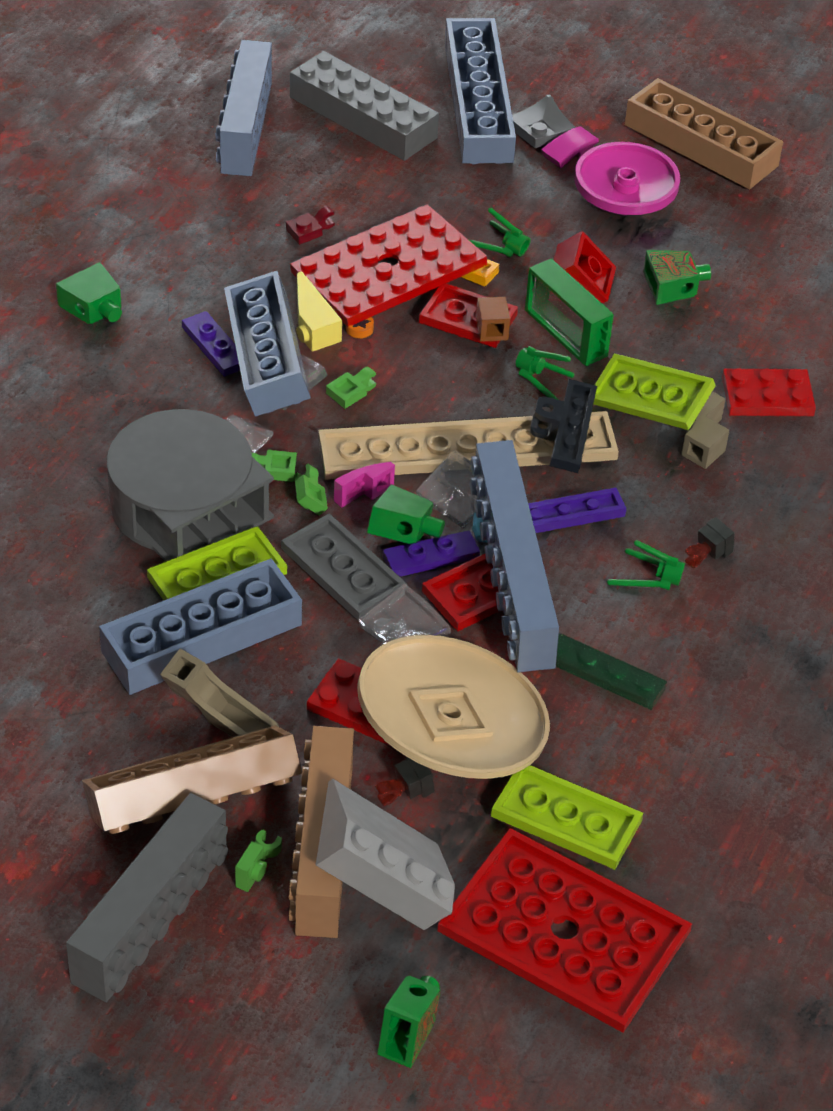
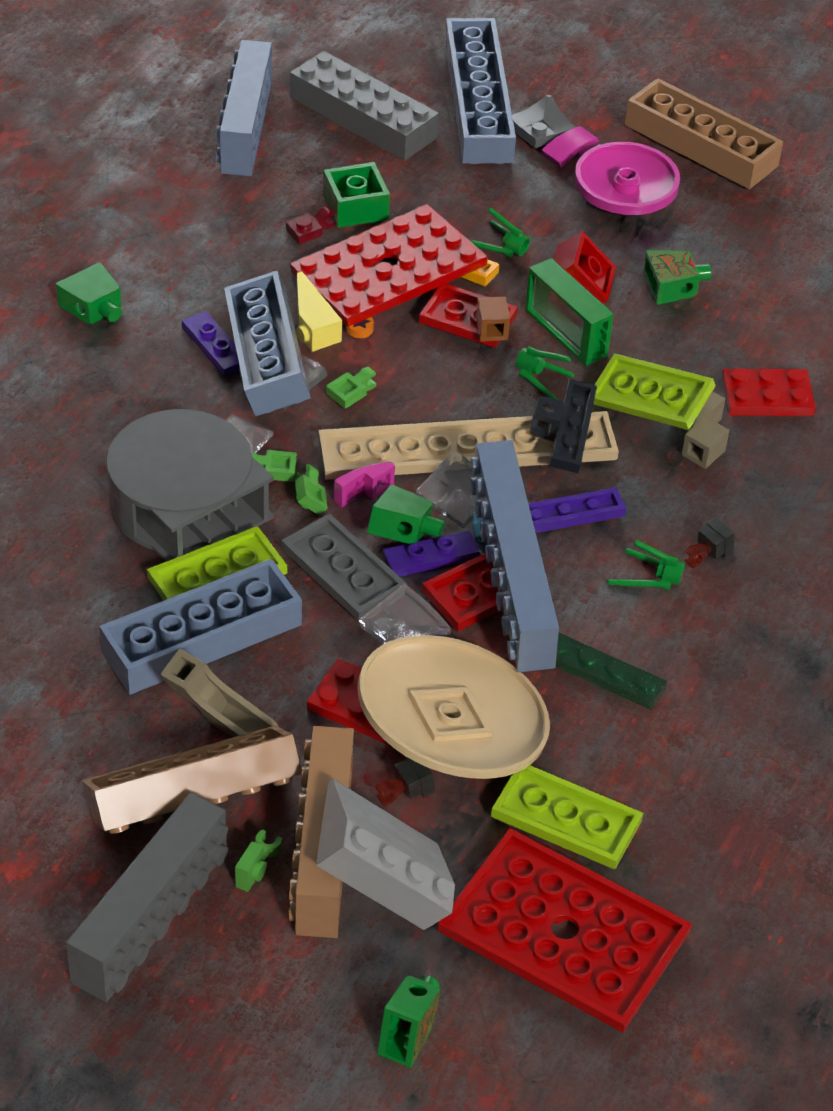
none -> green brick [323,162,390,228]

